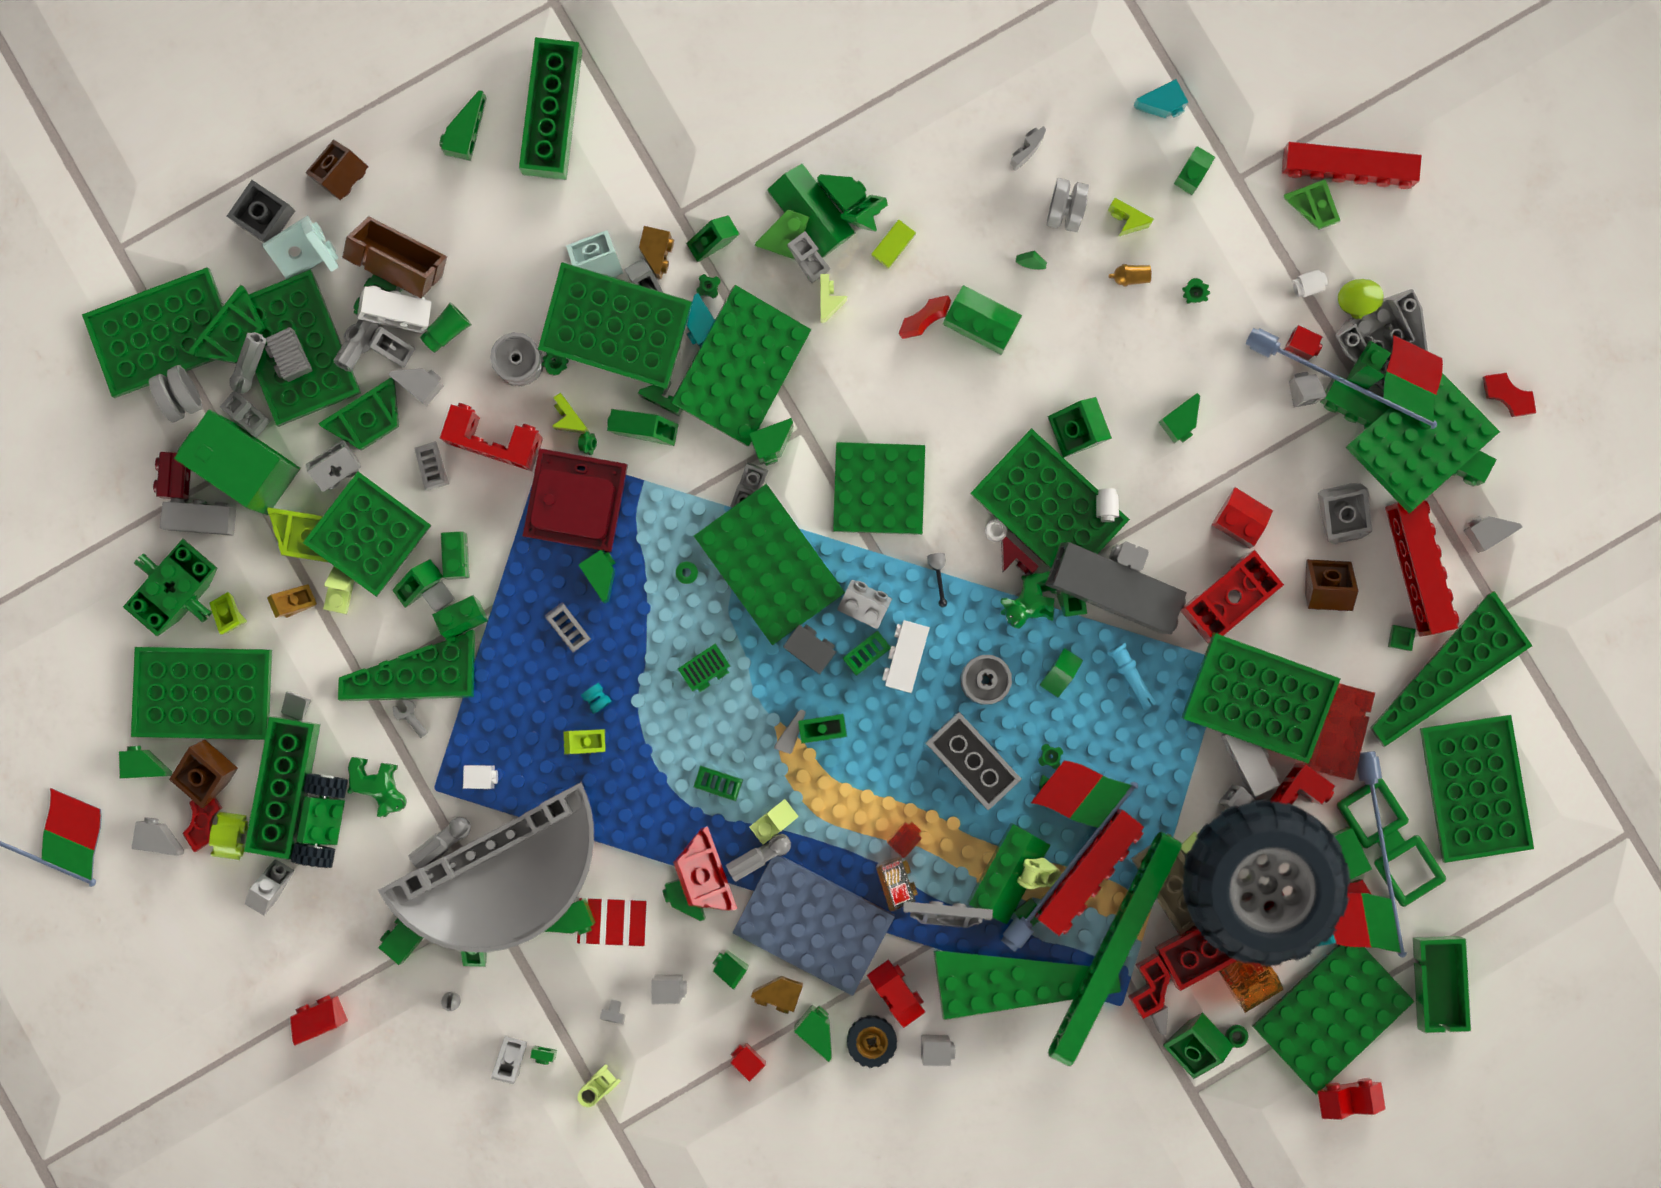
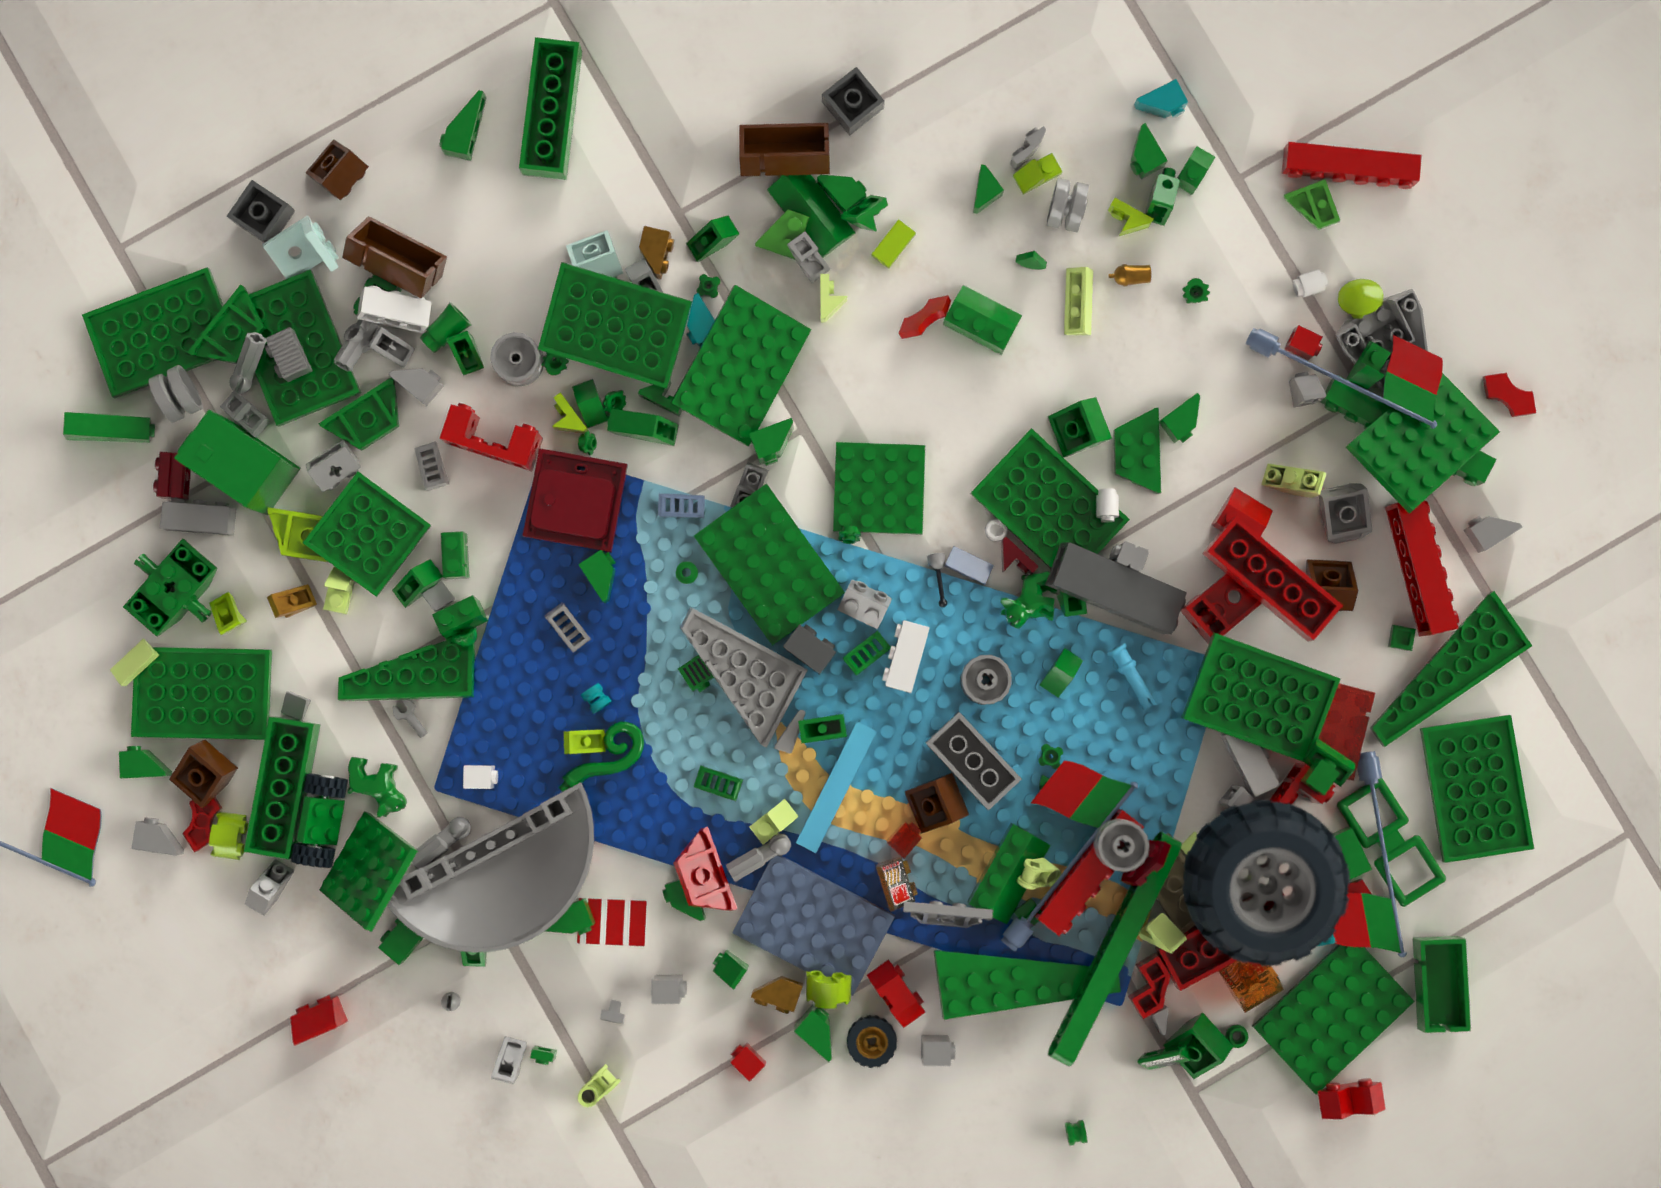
none -> green slope [63,412,155,443]
none -> yellowish green slope [110,639,159,686]
none -> green plate [319,811,418,932]
none -> green slope [446,331,484,376]
none -> green animal [452,627,477,647]
none -> green plant [559,722,644,792]
none -> green slope [572,379,608,428]
none -> green animal [603,390,626,414]
none -> sand blue slope [658,493,705,518]
none -> light grey wing [680,607,807,748]
none -> reddish brown piece [739,123,830,176]
none -> medium azure tile [796,722,877,853]
none -> lime cylinder [806,970,851,1009]
none -> dark grey brick [822,67,884,136]
none -> green plate [838,526,861,544]
none -> reddish brown slope [904,773,969,834]
none -> slope [945,546,994,585]
none -> green slope [973,164,1004,214]
none -> lime slope [1013,153,1063,195]
none -> yellowish green slope [1064,267,1093,336]
none -> green wheel [1065,1120,1088,1146]
none -> light grey wheel [1094,819,1149,872]
none -> green wing [1113,408,1161,494]
none -> dark red plate [1120,840,1171,886]
none -> green slope [1130,123,1168,180]
none -> green slope [1137,1044,1190,1070]
none -> yellowish green slope [1139,913,1187,953]
none -> green torso [1145,168,1180,226]
none -> red brick [1202,516,1343,642]
none -> yellowish green slope [1261,464,1326,498]
none -> green brick [1301,758,1340,795]
none -> green slope [1303,739,1355,787]

